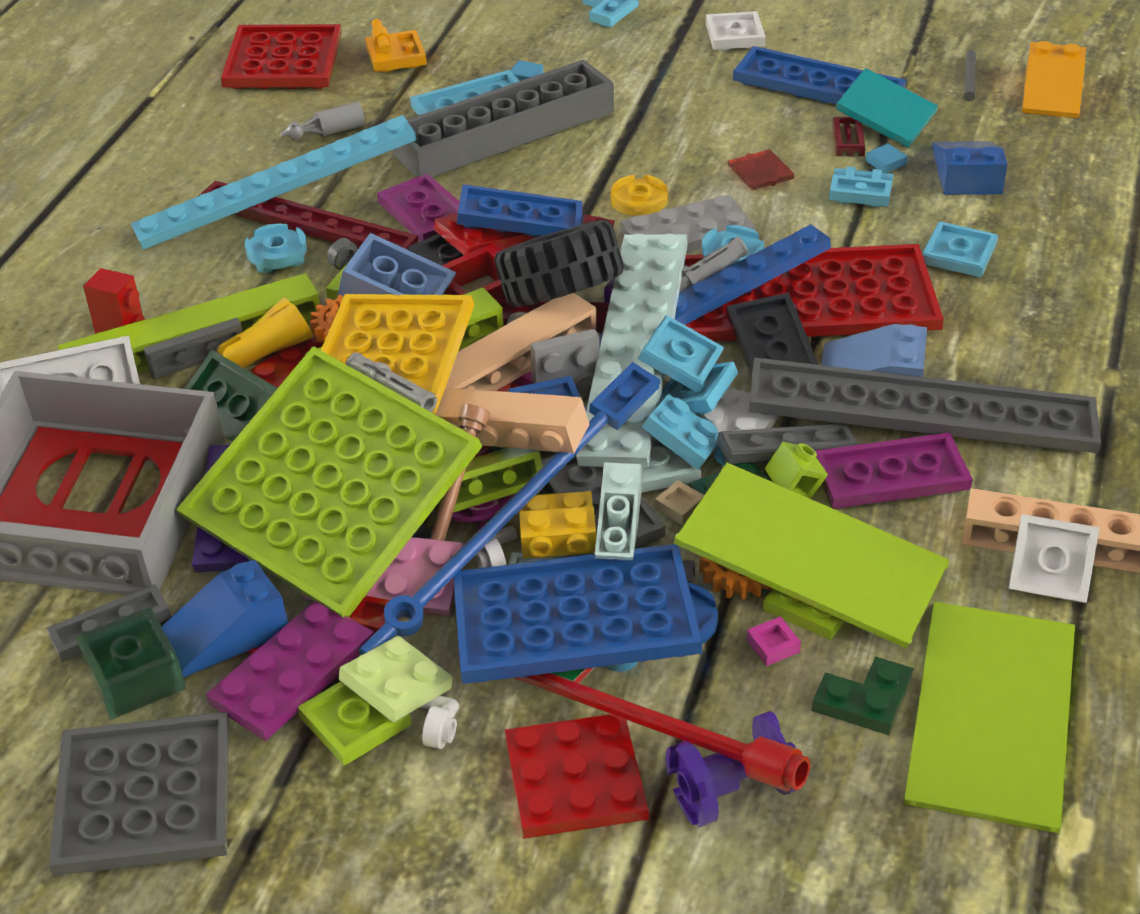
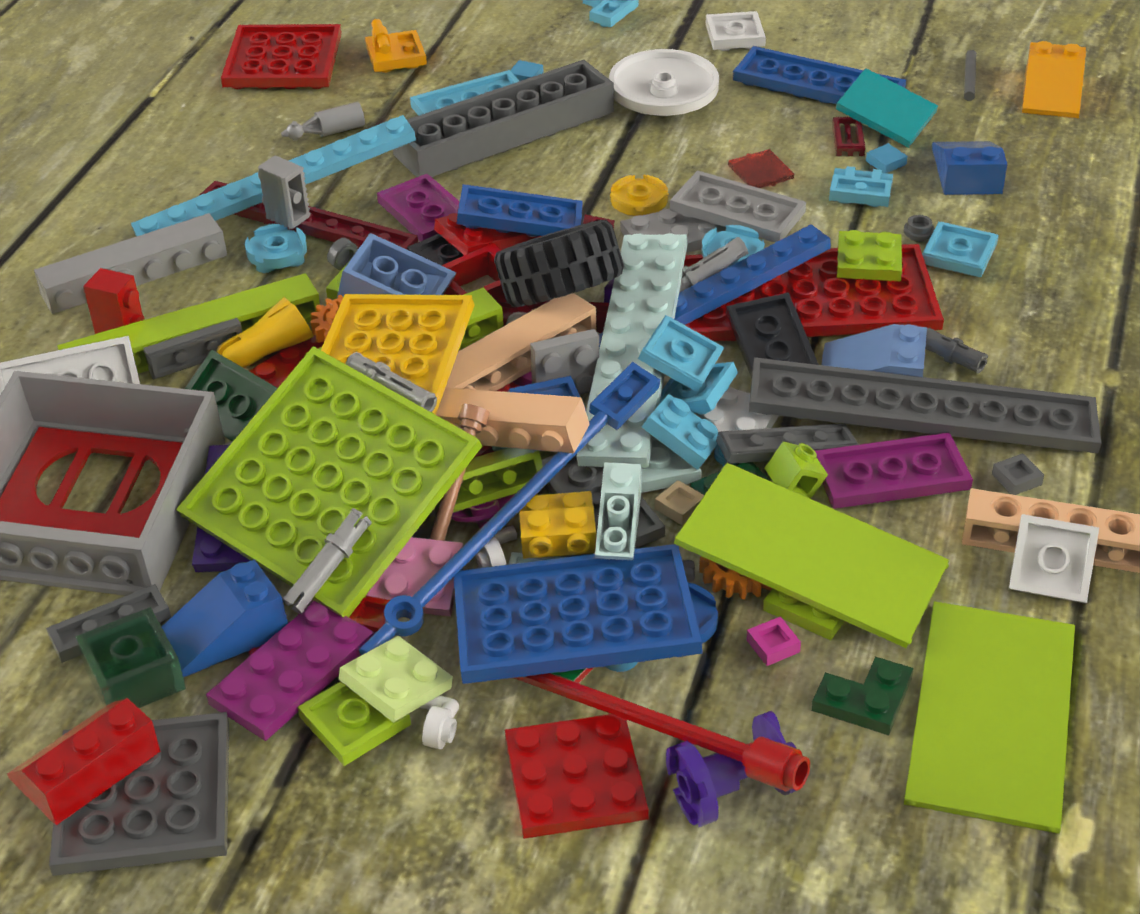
none -> red slope [7,698,161,826]
none -> light grey brick [34,213,227,314]
none -> light grey brick [258,155,311,229]
none -> light grey pin [282,508,372,614]
none -> white dish [609,49,719,116]
none -> light grey plate [670,170,806,242]
none -> lime plate [837,230,902,281]
none -> dark grey plate [904,215,935,242]
none -> dark grey pin [925,328,988,374]
none -> dark grey plate [992,453,1044,495]

